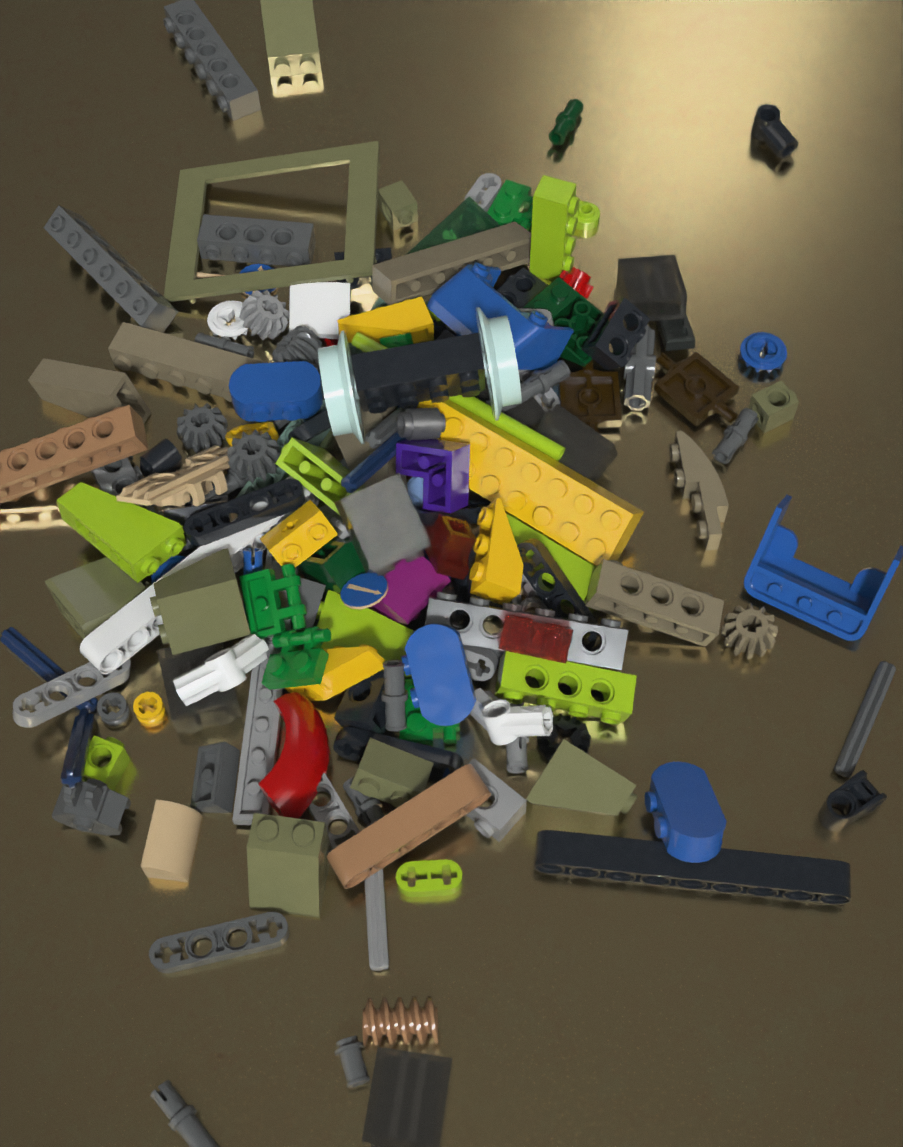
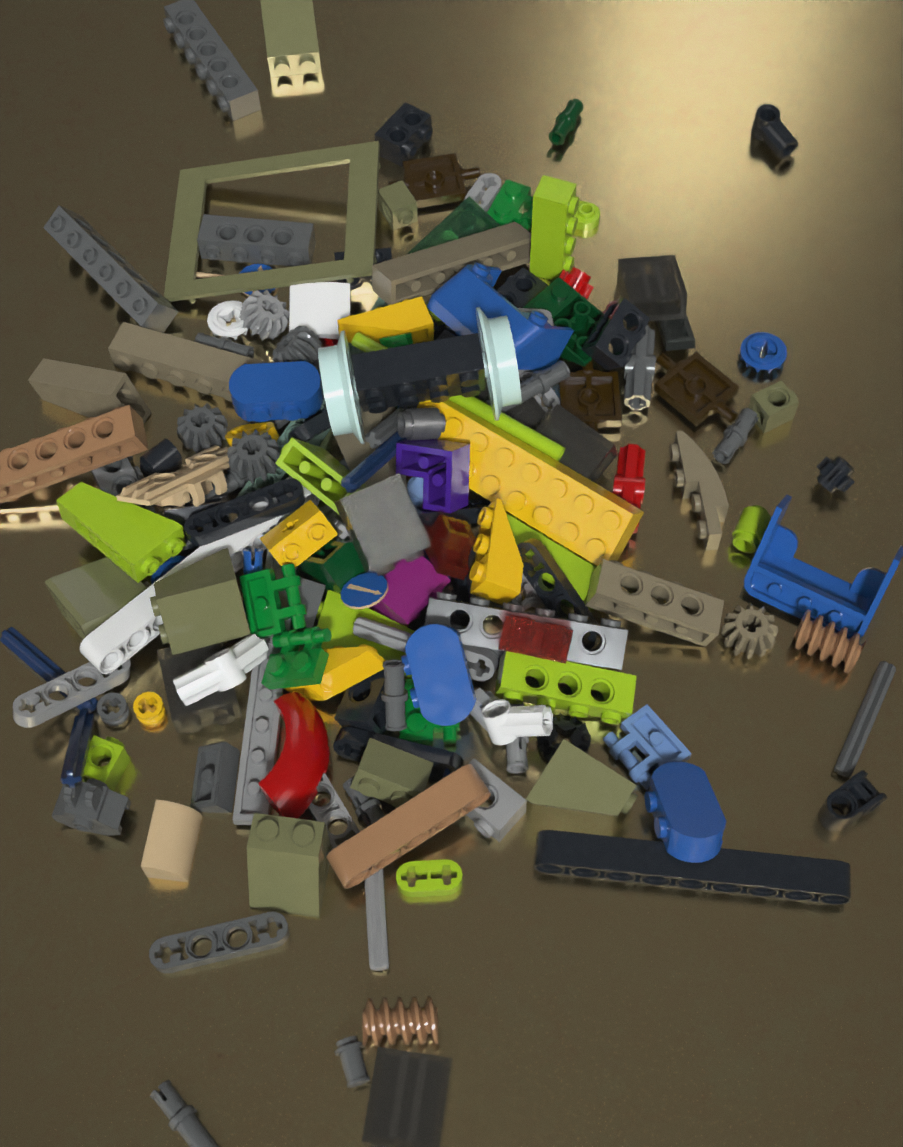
none -> light grey axle [353,617,412,653]
none -> black brick [374,102,433,167]
none -> dark brown plate [388,153,481,208]
none -> medium blue plate [603,704,692,791]
none -> red piece [612,444,646,533]
none -> lime brick [732,505,771,553]
none -> medium nougat piece [793,609,868,674]
none -> black gear [816,455,855,493]

